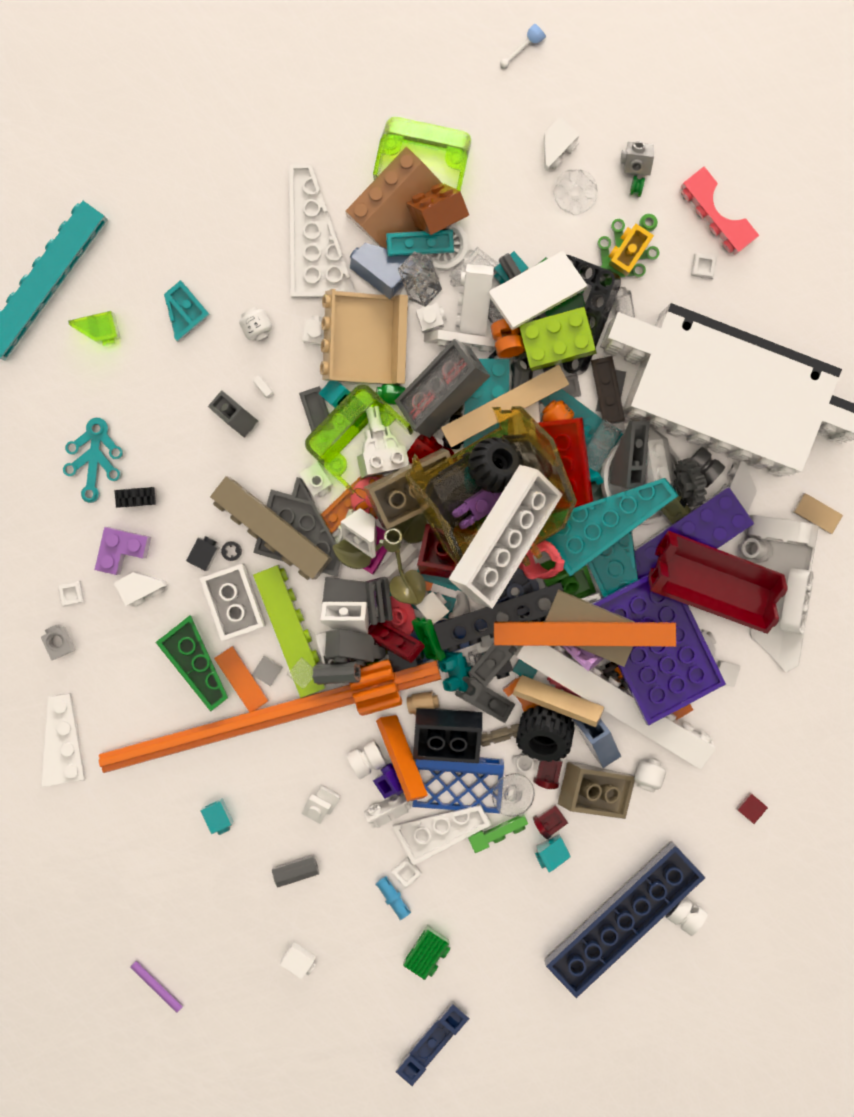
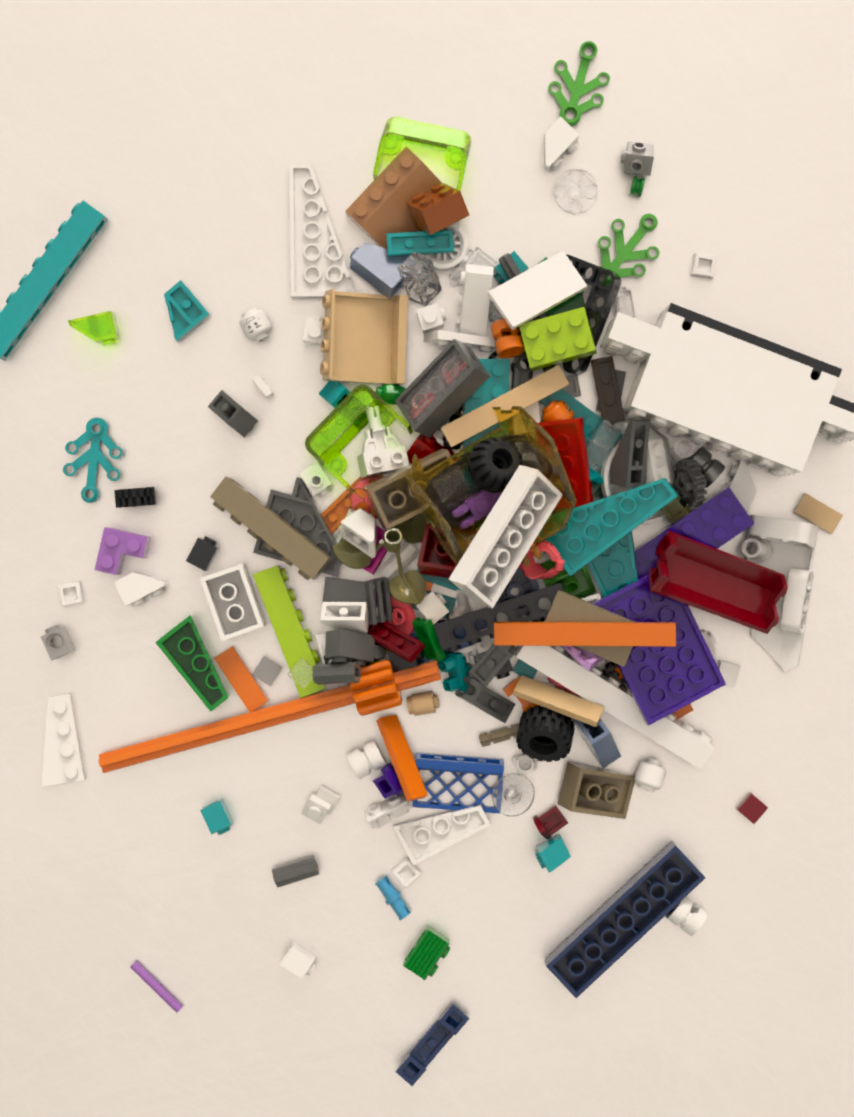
black bush [221,541,242,561] -> none
dark grey tile [299,386,334,434] -> none
black brick [413,708,482,763] -> none
bright green plate [468,813,528,853] -> none
hinge [500,23,546,68] -> none
dark red tile [533,760,563,789] -> none
yellow brick [608,223,654,276] -> none
coral arch [681,167,759,255] -> none
none -> bright green plant [548,41,610,127]
none -> clear brick [672,436,696,460]

